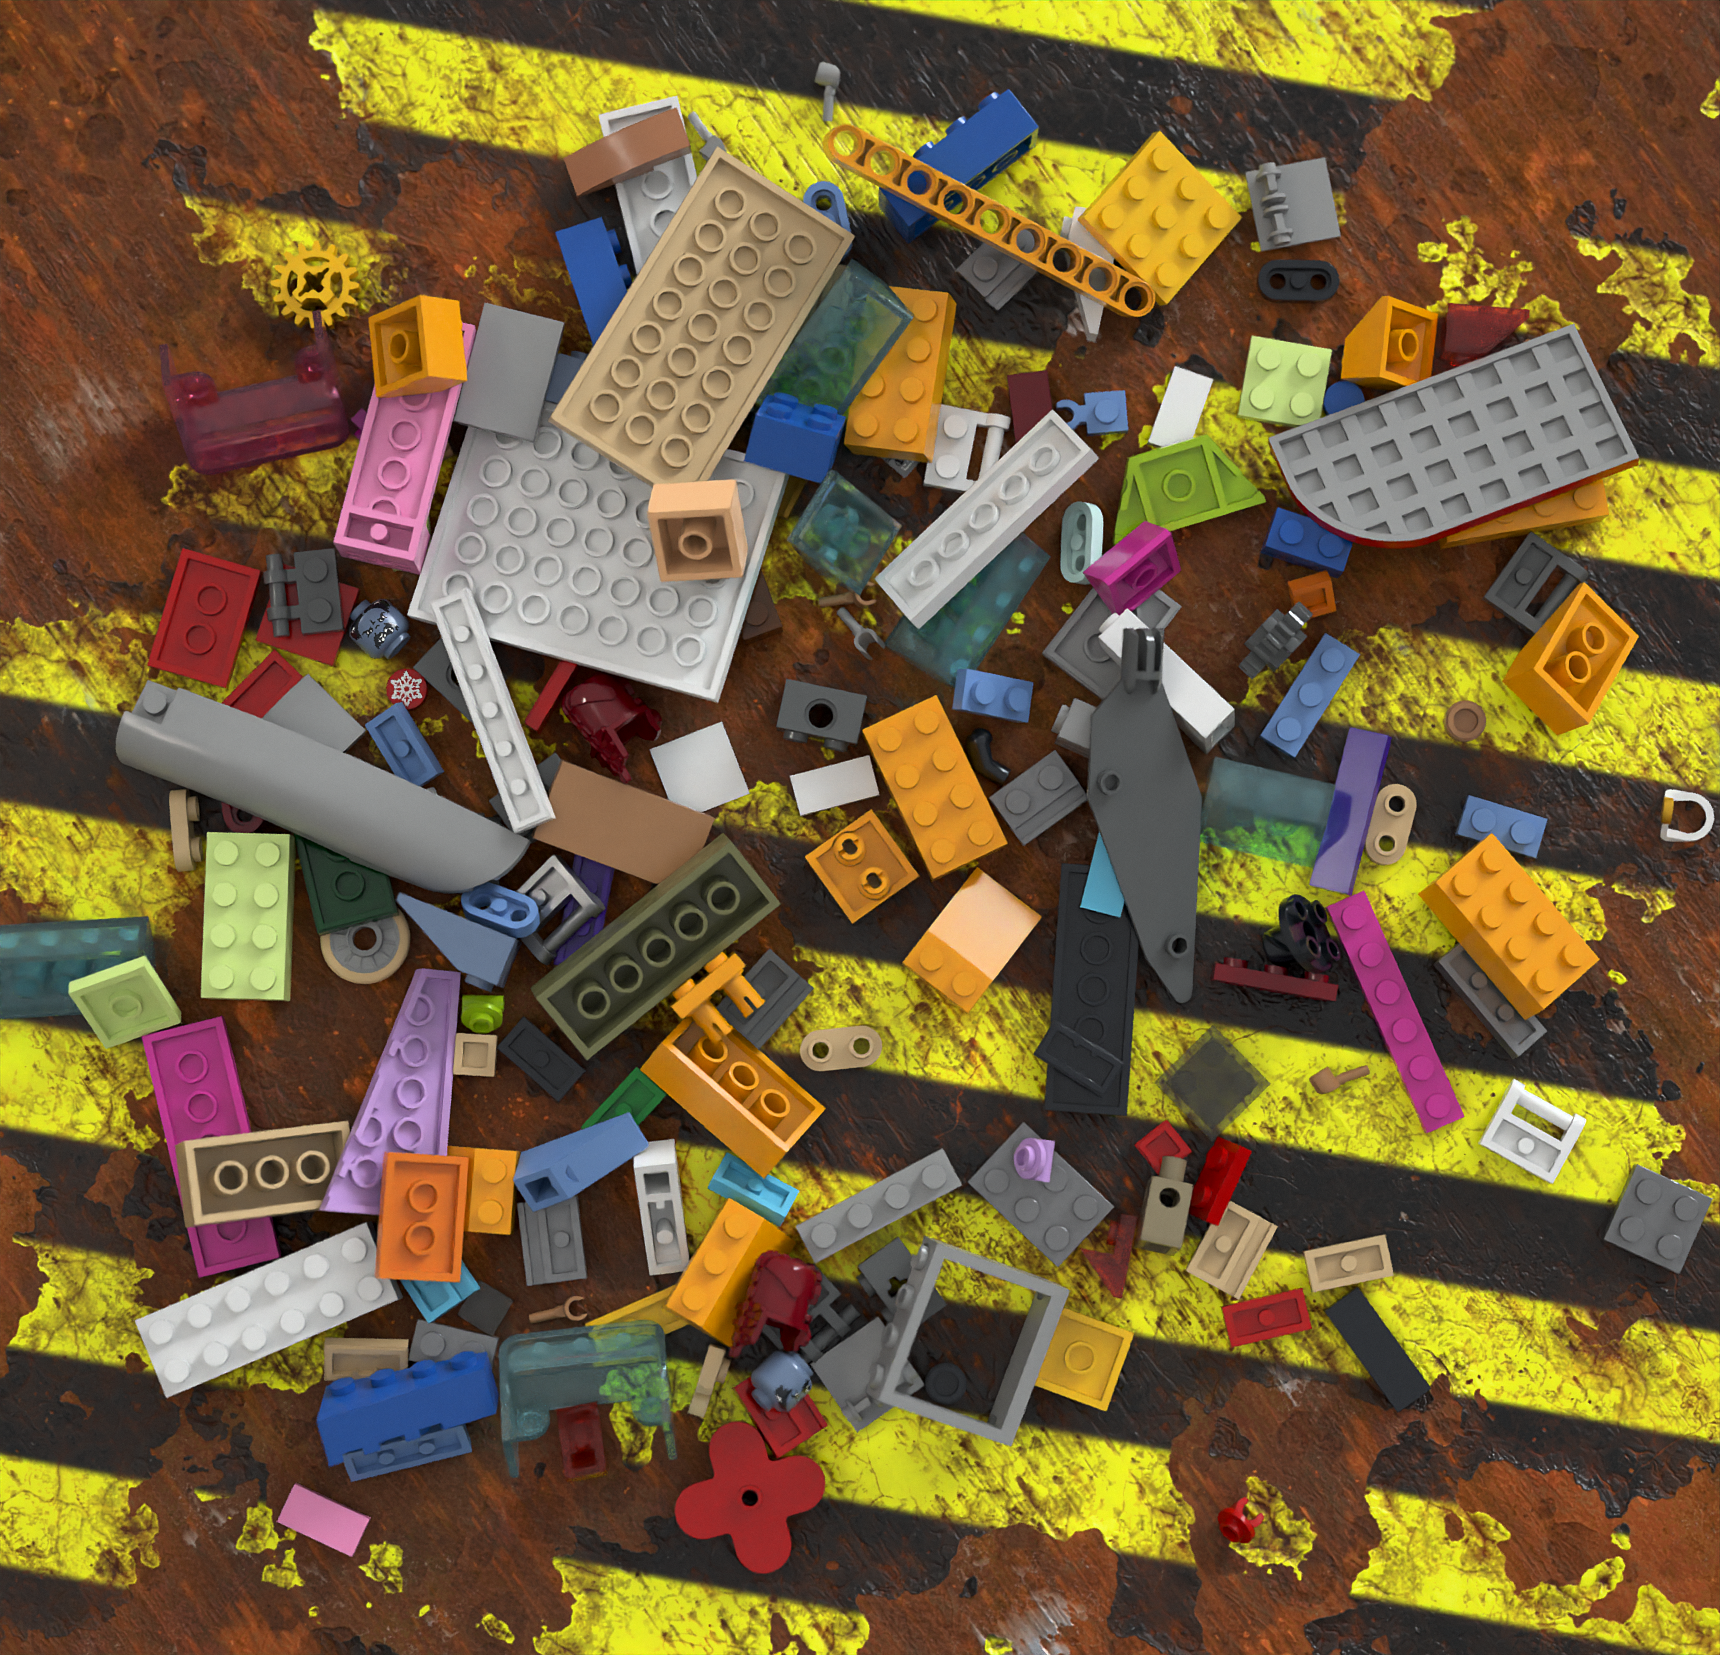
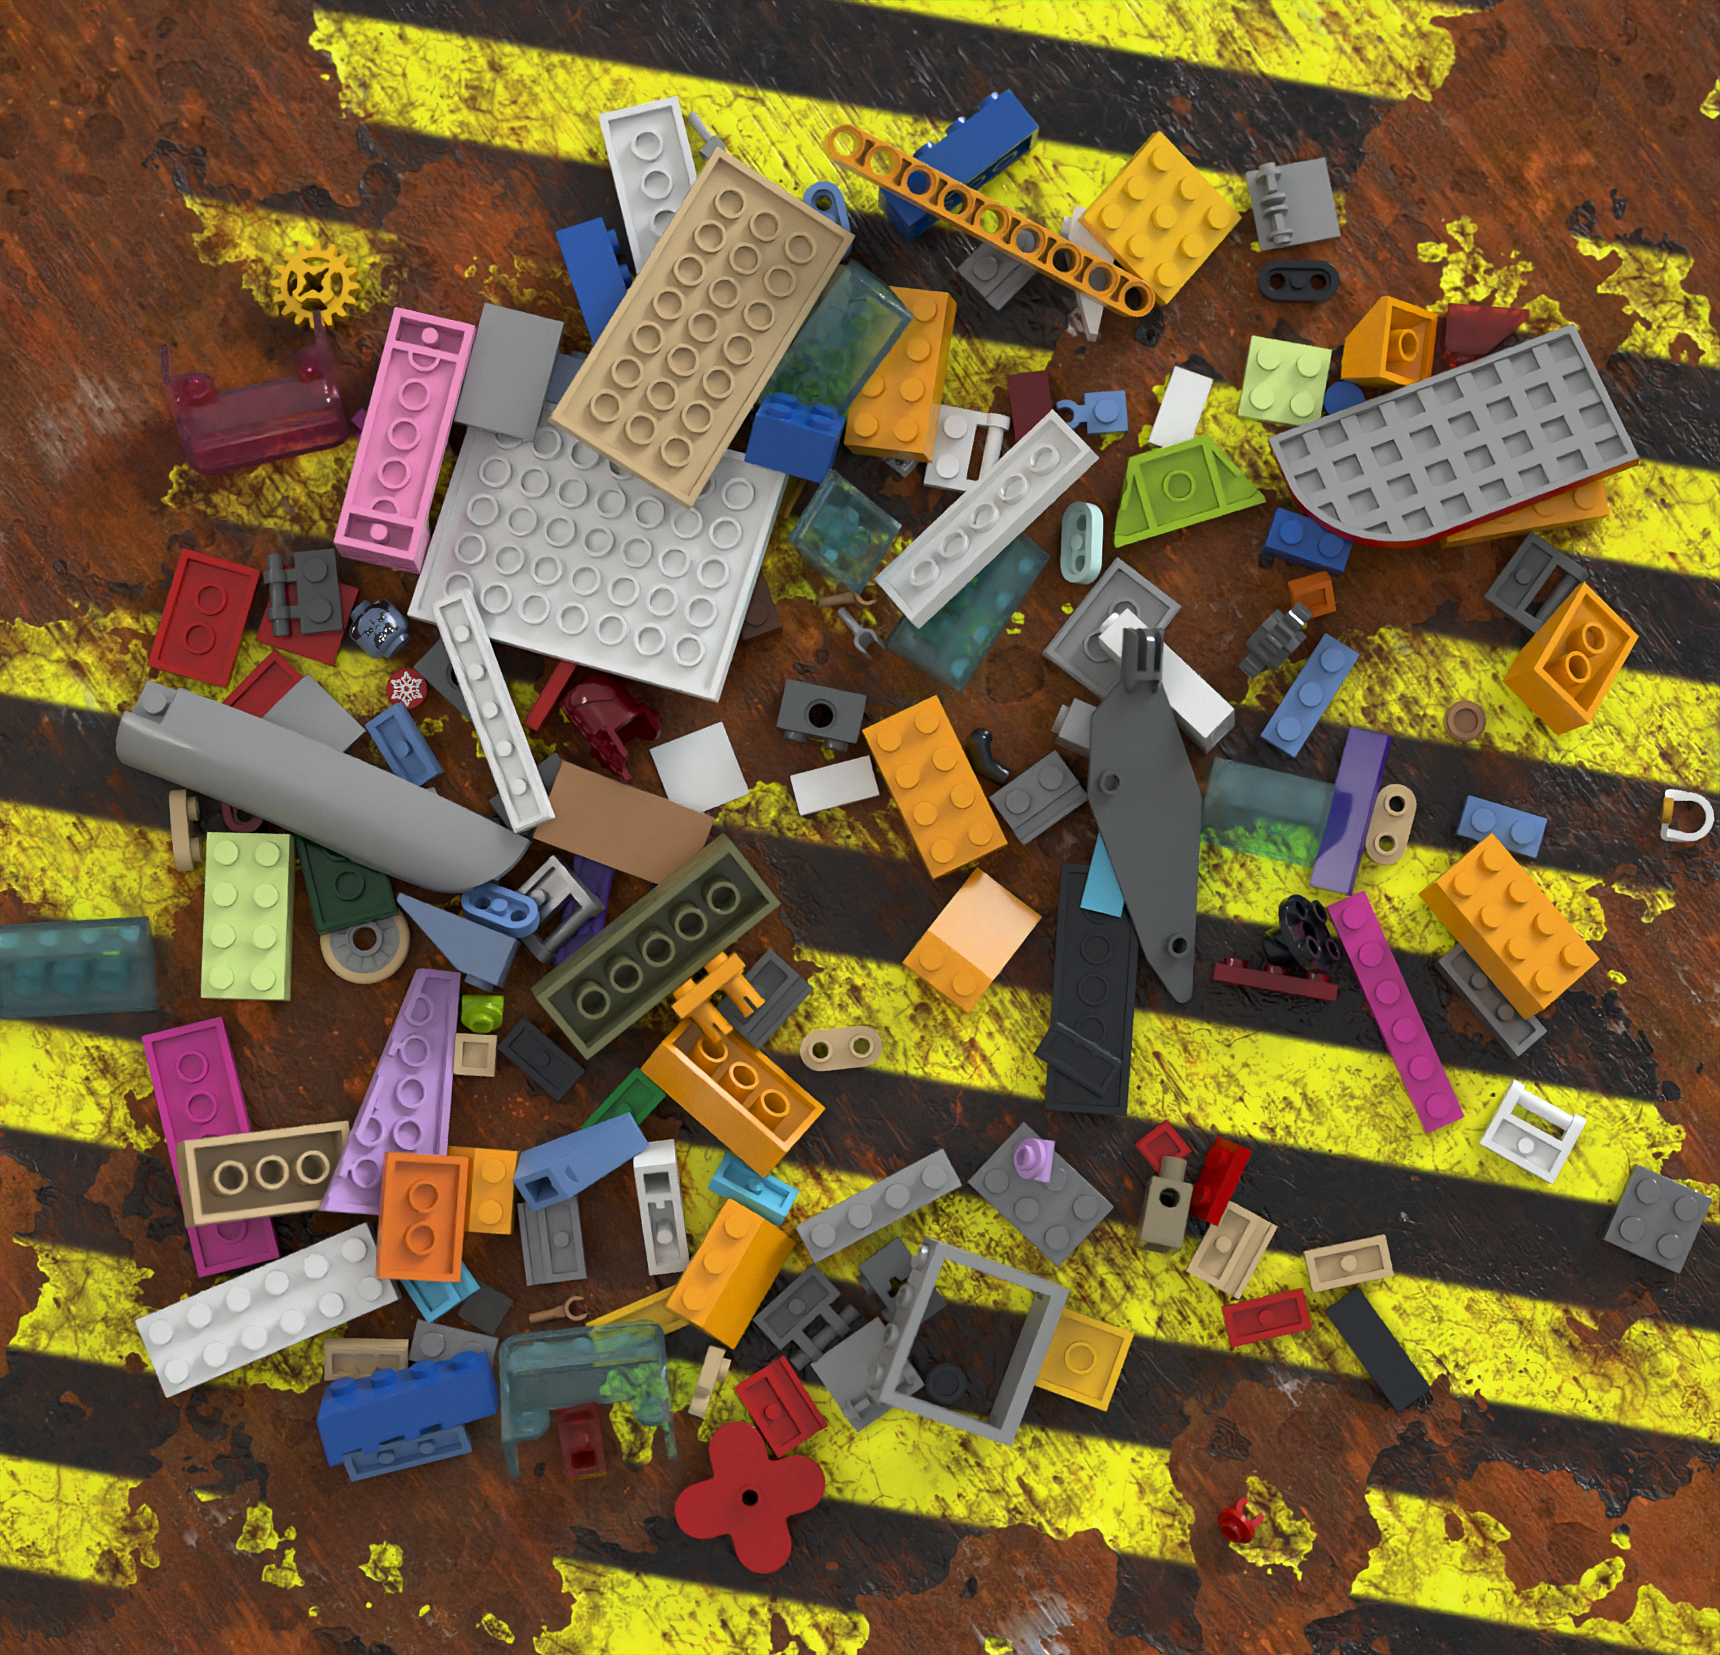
yellowish green plate [69,956,181,1049] -> none
bright pink tile [277,1483,371,1557] -> none
light orange slope [368,295,467,398] -> none
nougat slope [563,107,692,198] -> none
light nougat brick [647,479,748,582] -> none
dark red helmet [729,1250,822,1358] -> none
sand blue head [751,1351,813,1413] -> none
light orange plate [805,809,919,924] -> none
light grey hand [815,62,841,122] -> none
medium blue plate [952,669,1033,723] -> none
clear red slope [1079,1213,1138,1299] -> none
dark pink slope [1083,521,1181,616] -> none
clear smoke plate [1153,1025,1270,1142] -> none
medium nougat hand [1309,1065,1370,1094] -> none

